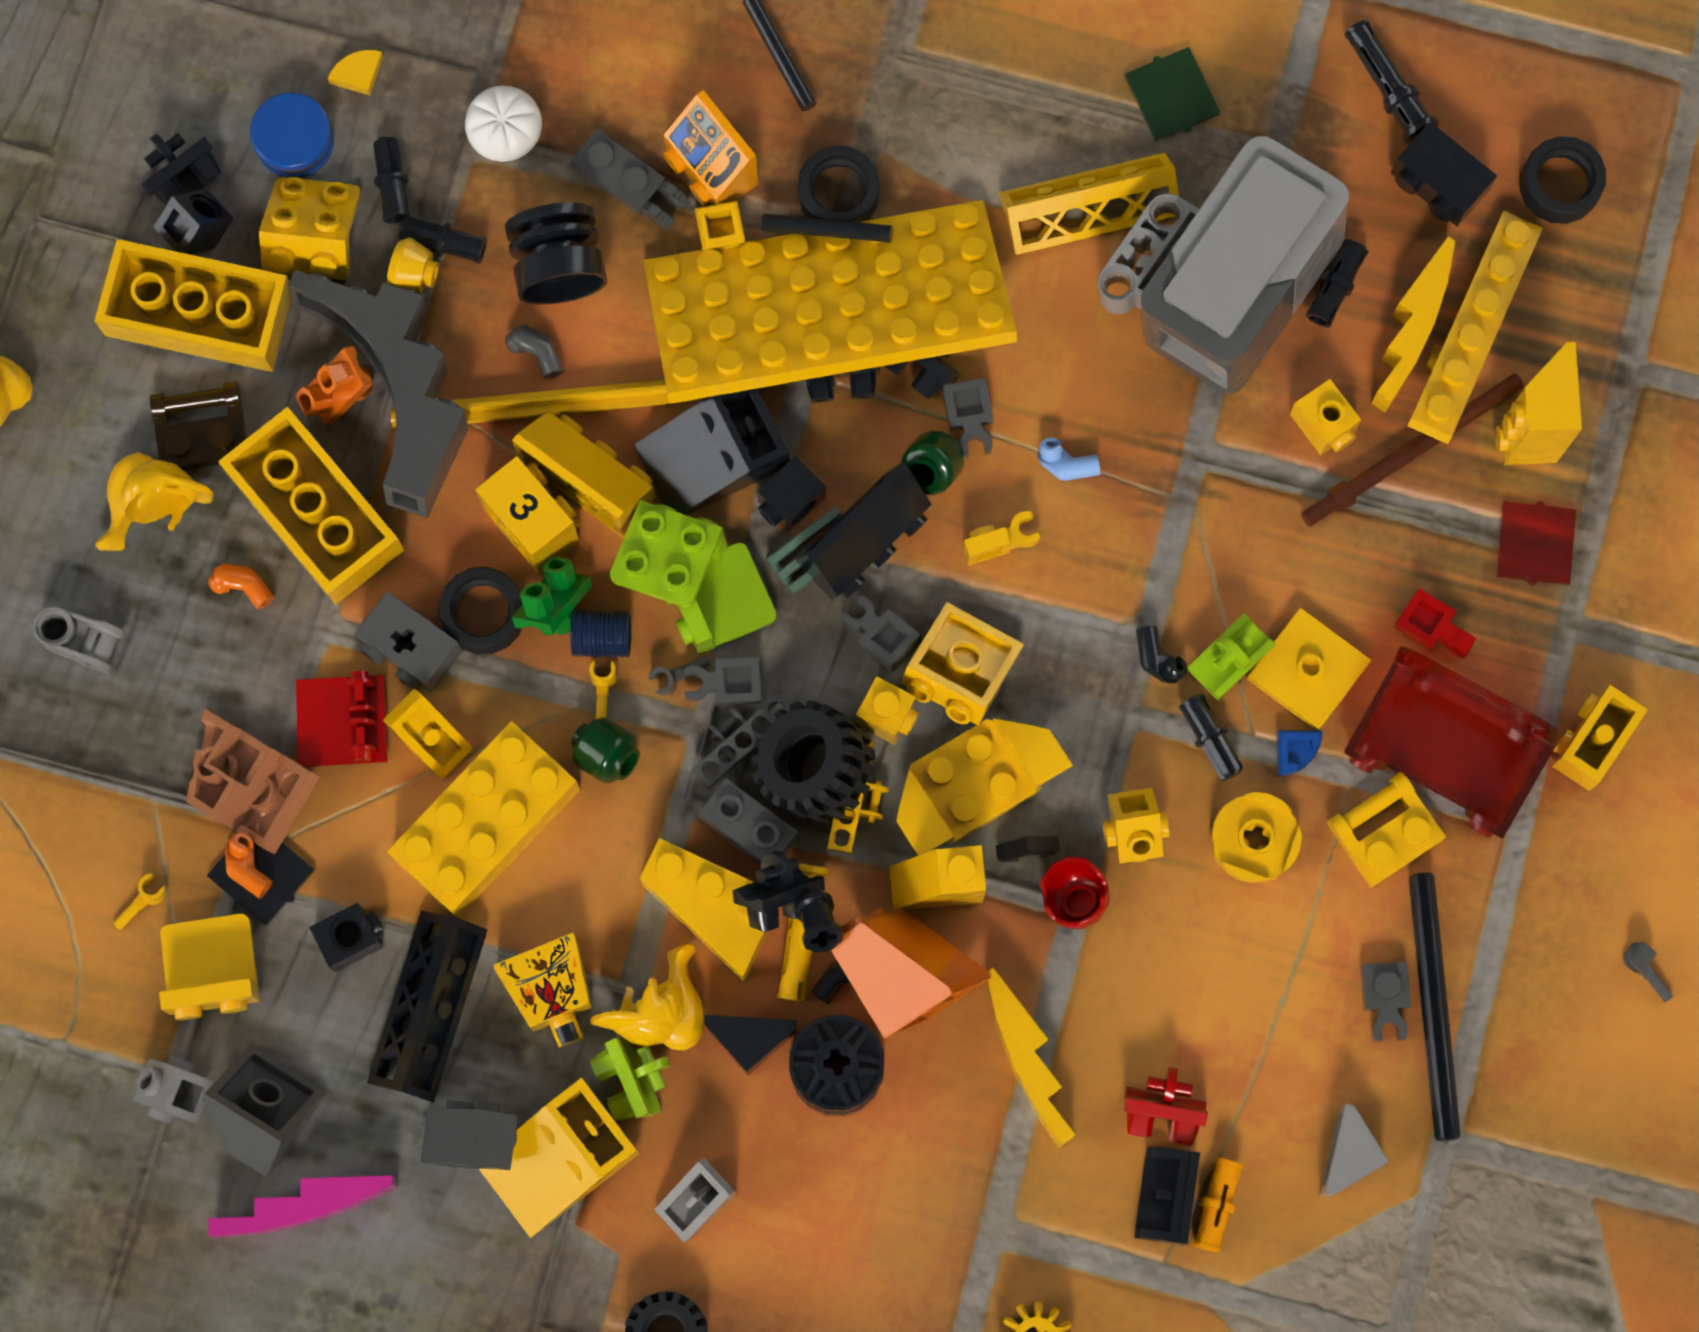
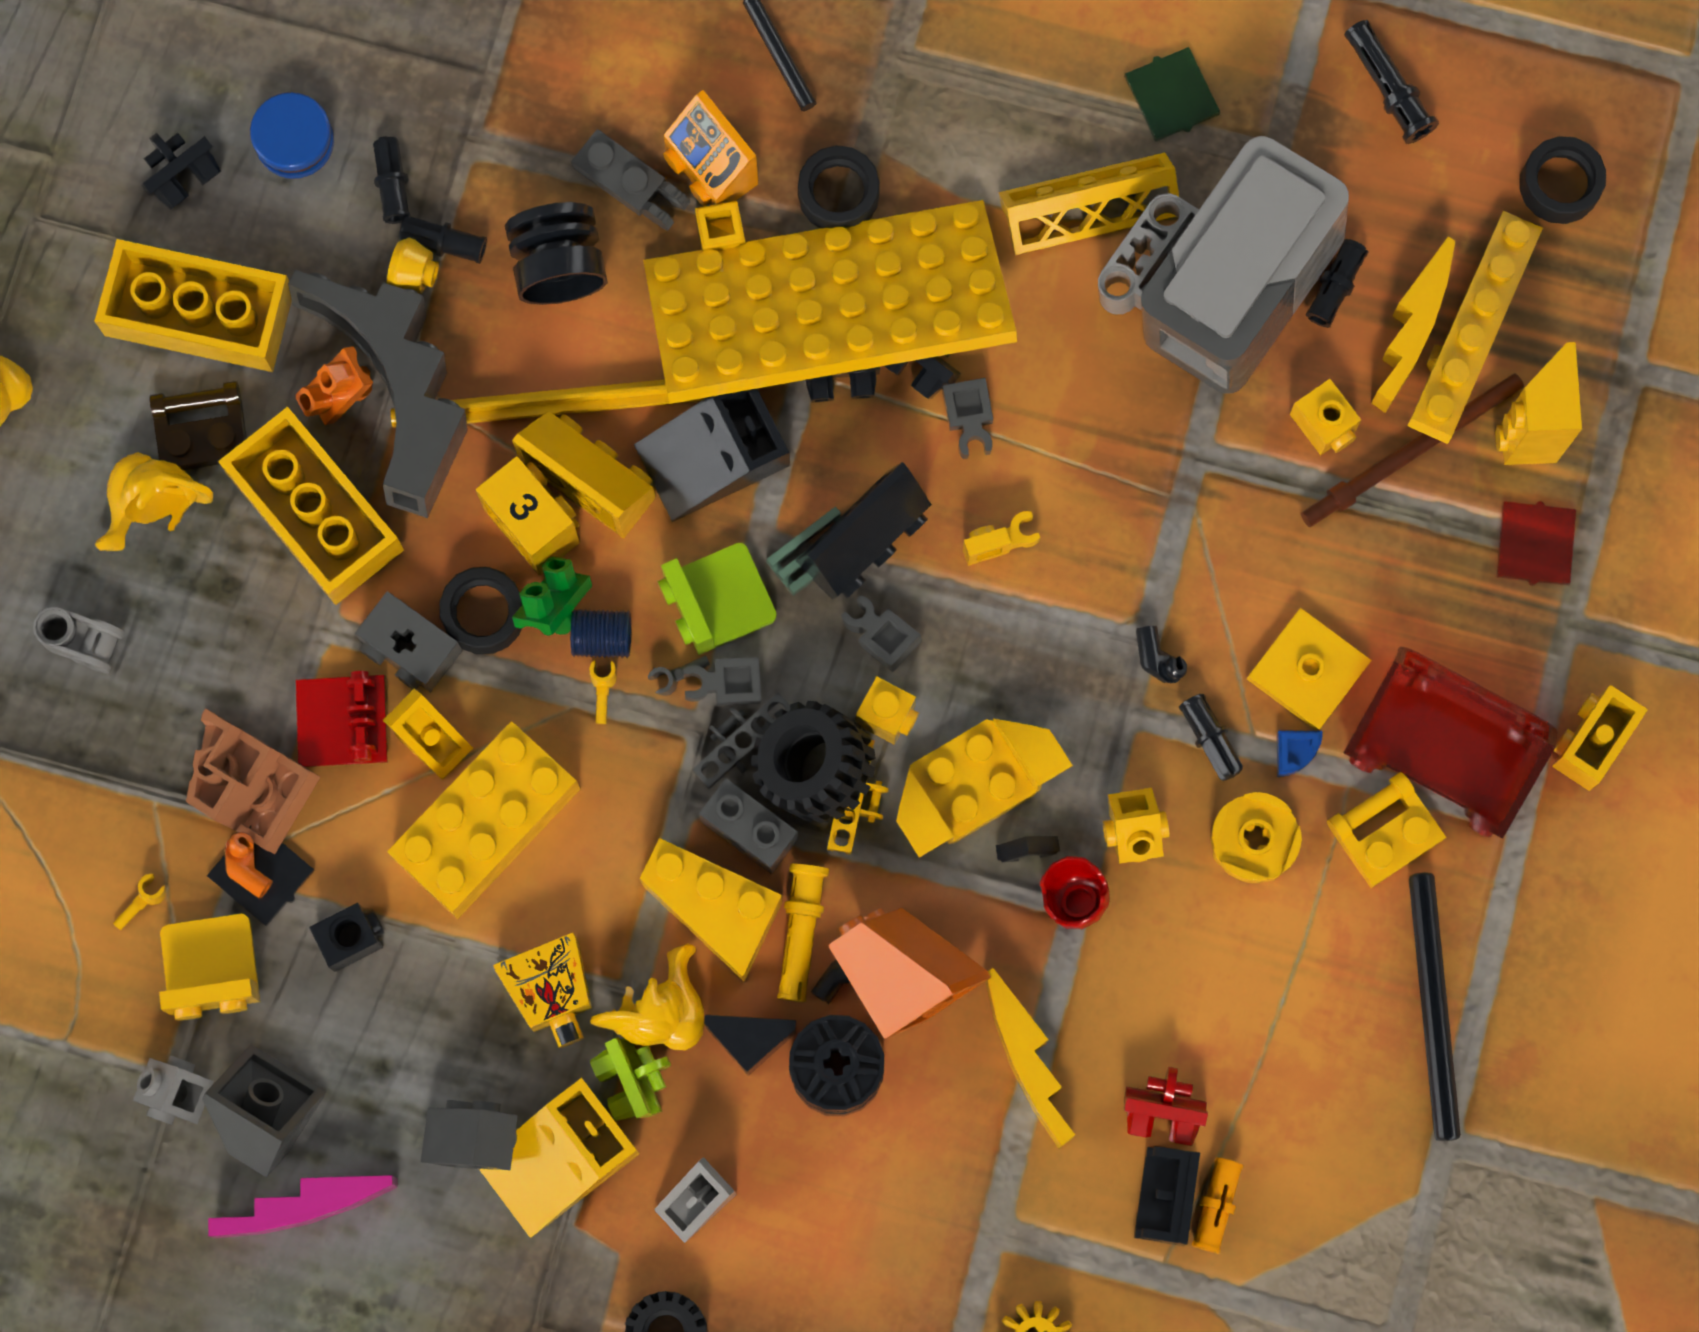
black brick [153,188,234,255] -> none
orange arm [208,563,275,610] -> none
yellow bracket [259,177,361,280] -> none
yellow tile [328,50,384,96] -> none
black fence [367,910,488,1103] -> none
white piece [465,85,542,162] -> none
dark grey arm [505,325,564,379] -> none
dark green head [572,717,640,784] -> none
lime bracket [610,500,727,607] -> none
black hips [733,850,825,932] -> none
black brick [757,456,826,532] -> none
black bar [762,213,893,243] -> none
black bush [793,891,844,953] -> none
yellow slope [889,845,986,911] -> none
dark green head [901,431,964,495] -> none
yellow plate [901,602,1024,726] -> none
light blue arm [1037,438,1100,481] -> none
lime hips [1187,613,1276,701] -> none
light grey slope [1320,1104,1389,1198] -> none
dark grey plate [1360,962,1411,1042] -> none
black brick [1391,122,1497,227] -> none
red plate [1394,588,1476,659] -> none
dark grey hand [1623,942,1673,1002] -> none

